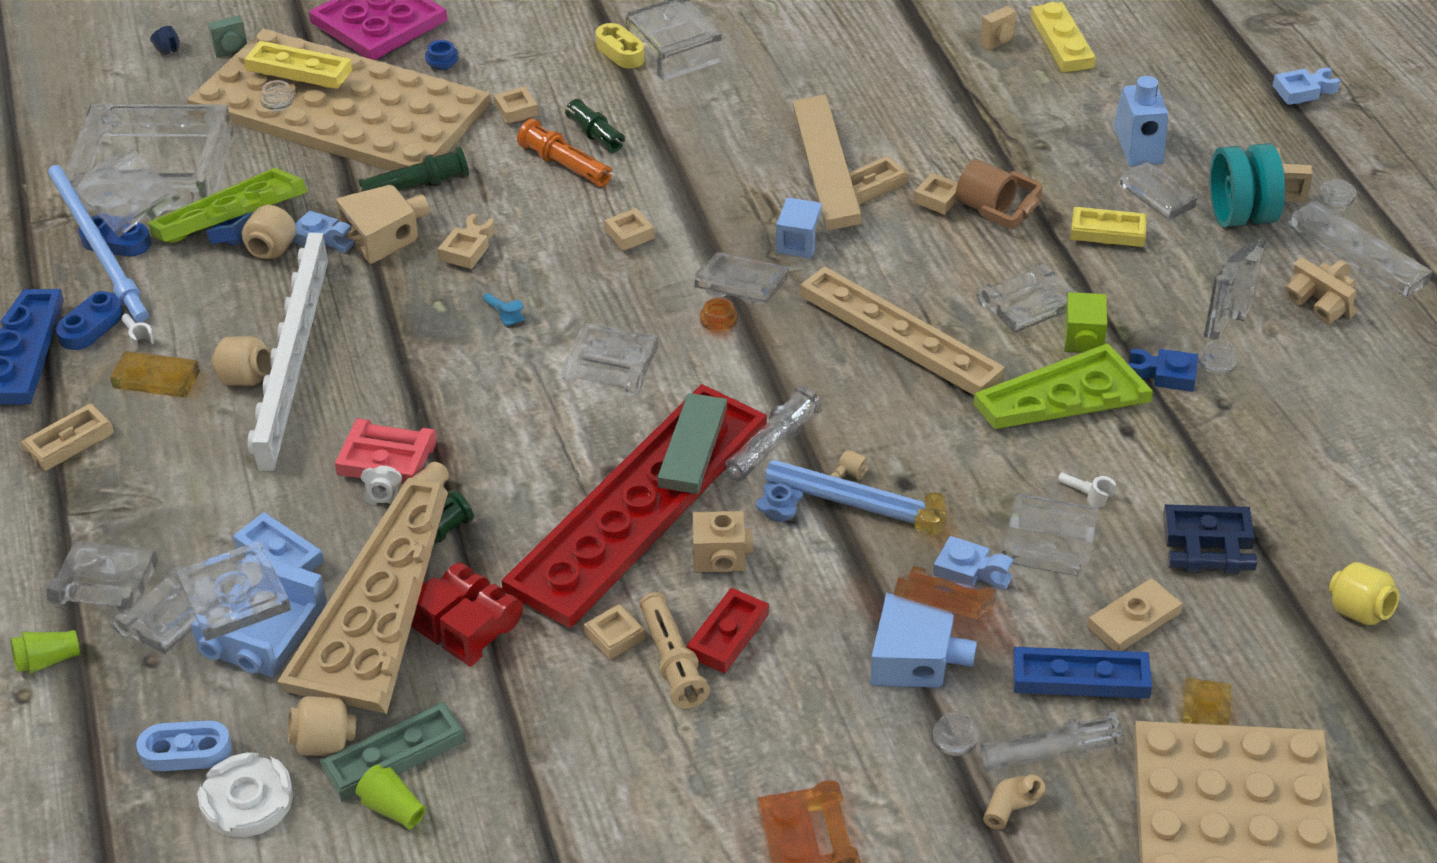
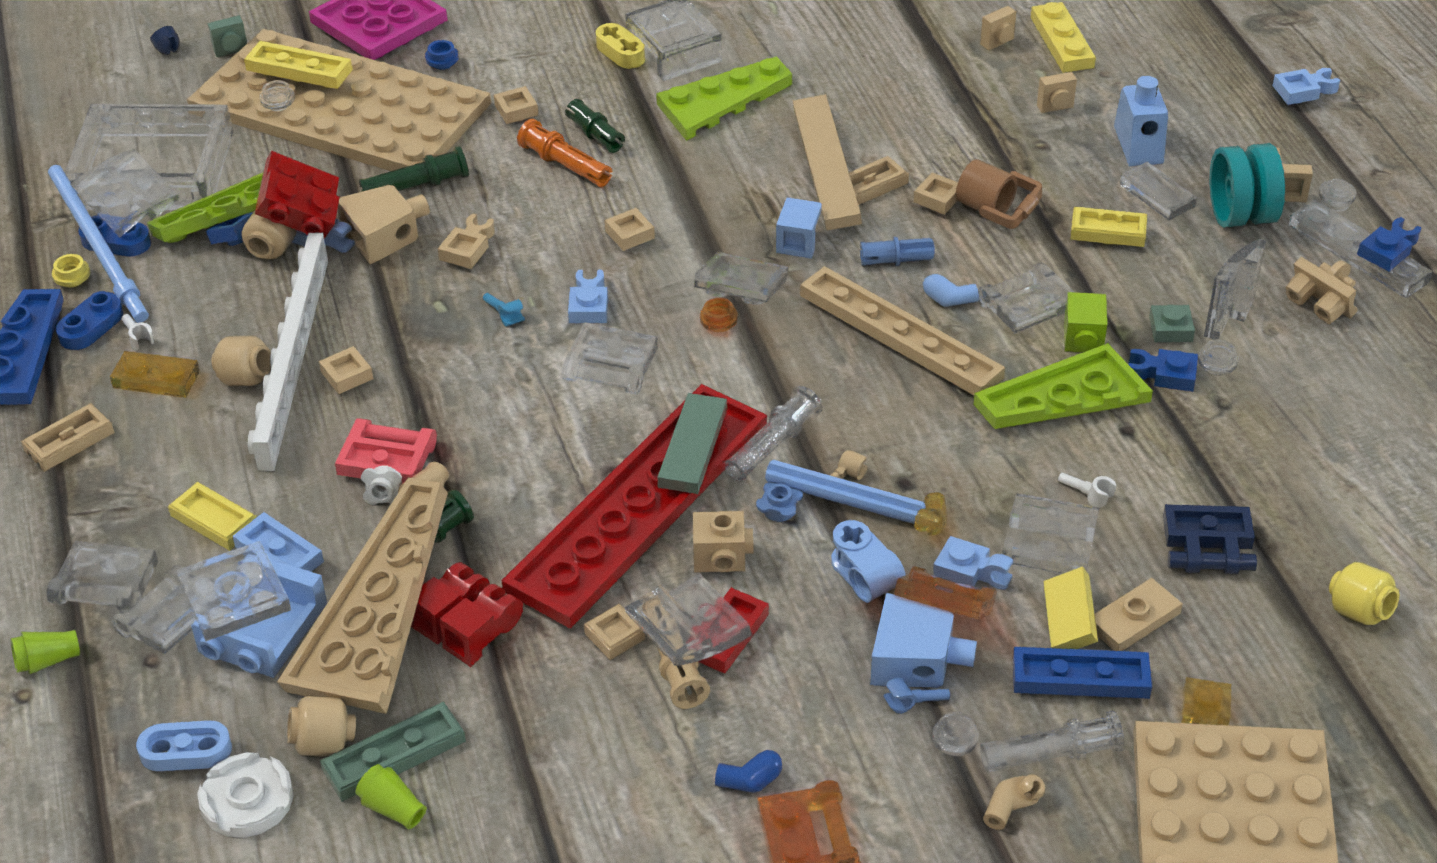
none -> light yellow plate [52,254,90,288]
none -> light yellow tile [168,482,257,551]
none -> red plate [255,151,340,239]
none -> tan plate [319,346,374,394]
none -> light blue plate [568,270,608,323]
none -> clear slope [624,573,752,666]
none -> lime wing [656,56,792,141]
none -> blue arm [715,750,782,793]
none -> light blue piece [831,520,906,603]
none -> medium blue axle [860,237,935,266]
none -> medium blue hand [883,677,950,714]
none -> light blue arm [923,274,979,307]
none -> tan plate [1037,72,1077,113]
none -> light yellow tile [1043,566,1098,649]
none -> sand green plate [1149,305,1195,342]
none -> blue plate [1357,217,1421,272]

